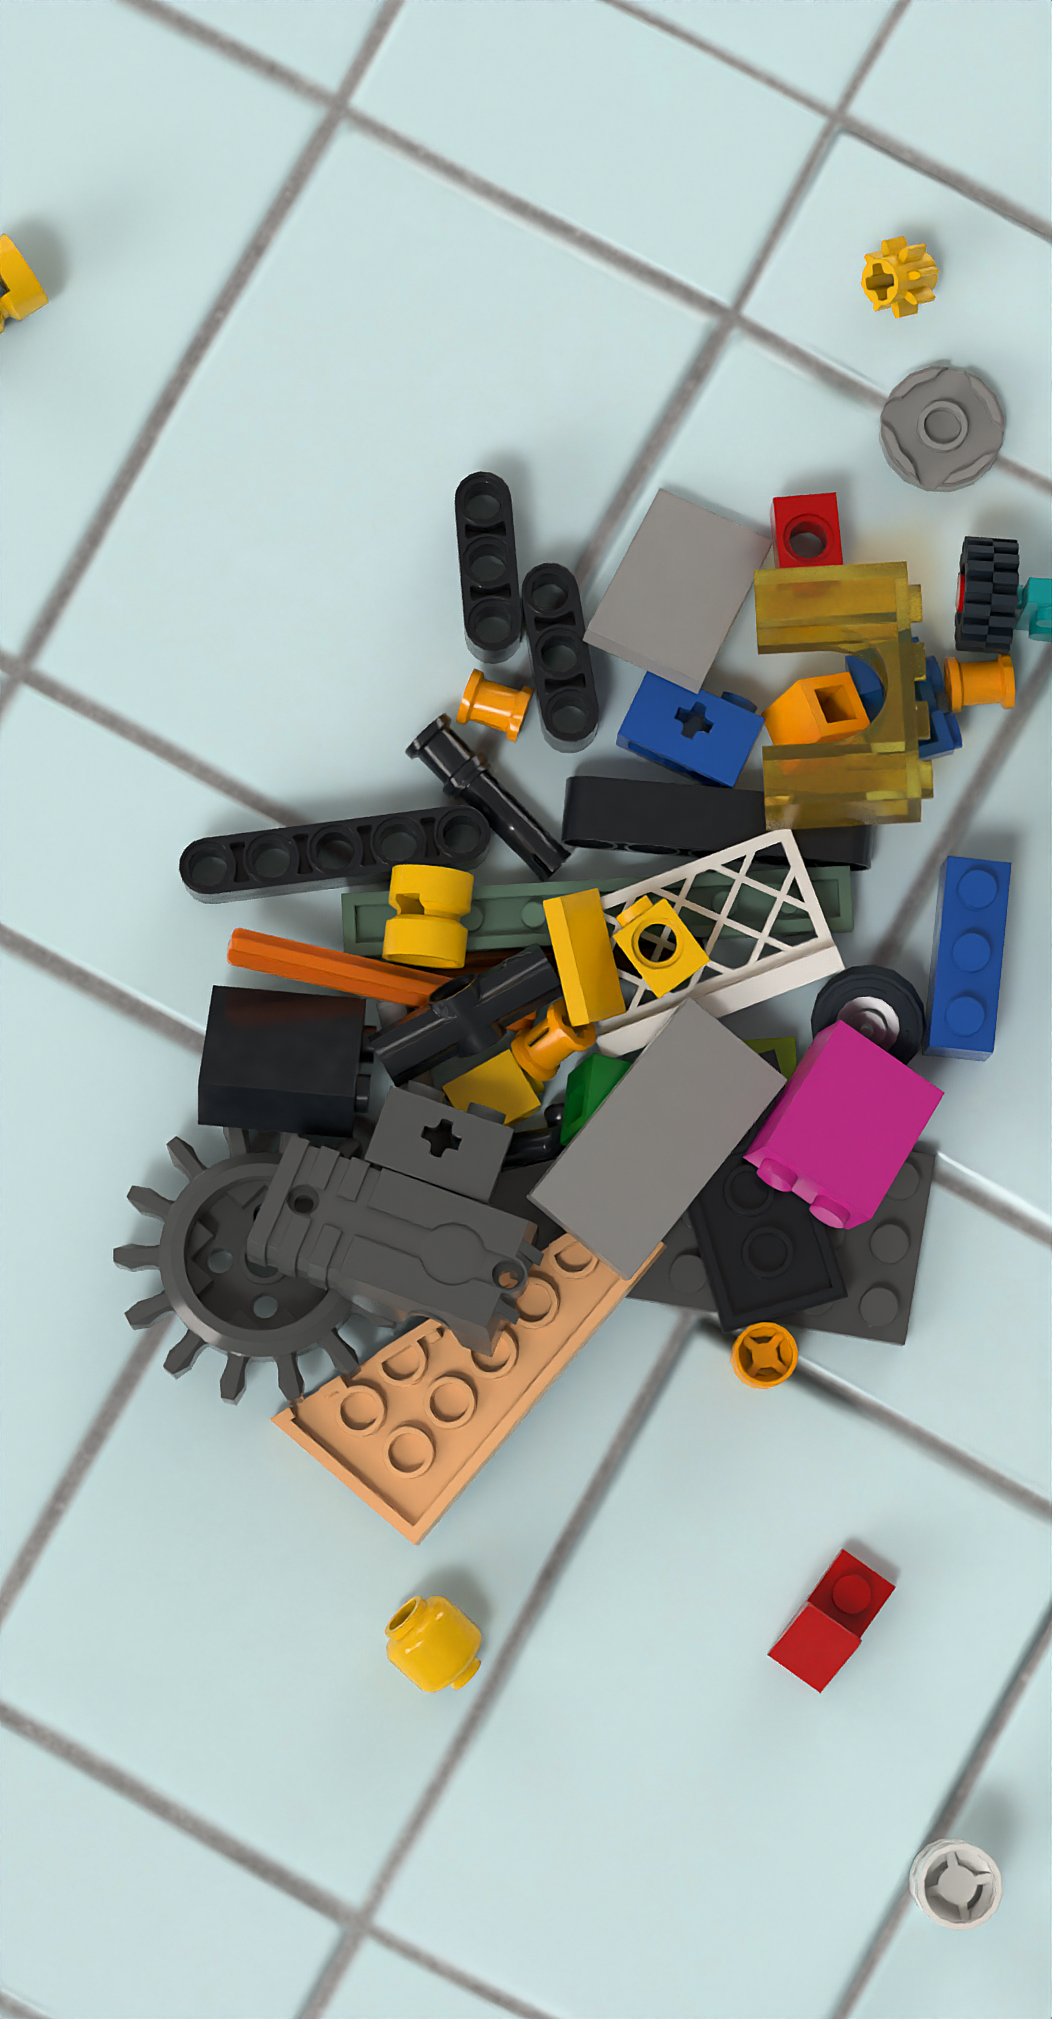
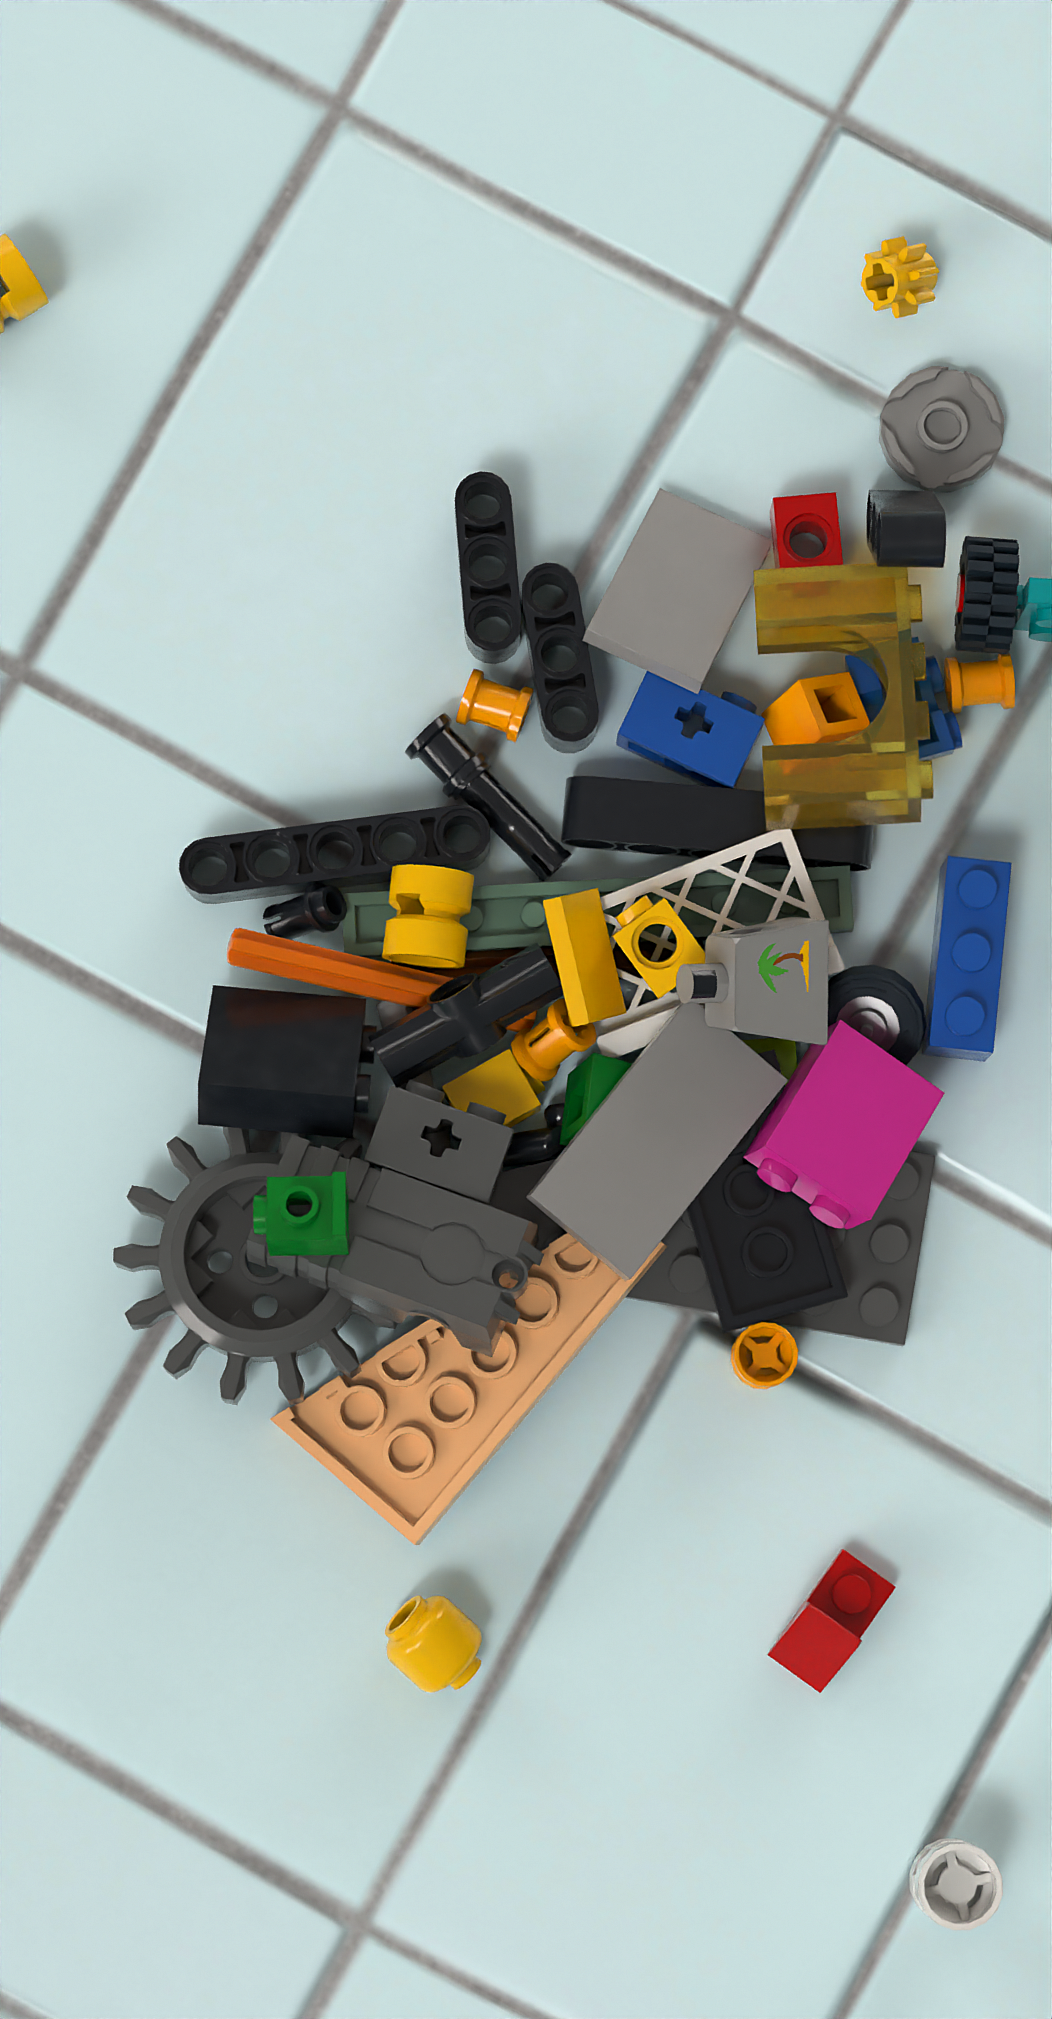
none -> green brick [253,1172,349,1256]
none -> black pin [263,883,347,940]
none -> light grey torso [676,917,829,1045]
none -> black beam [866,490,946,568]

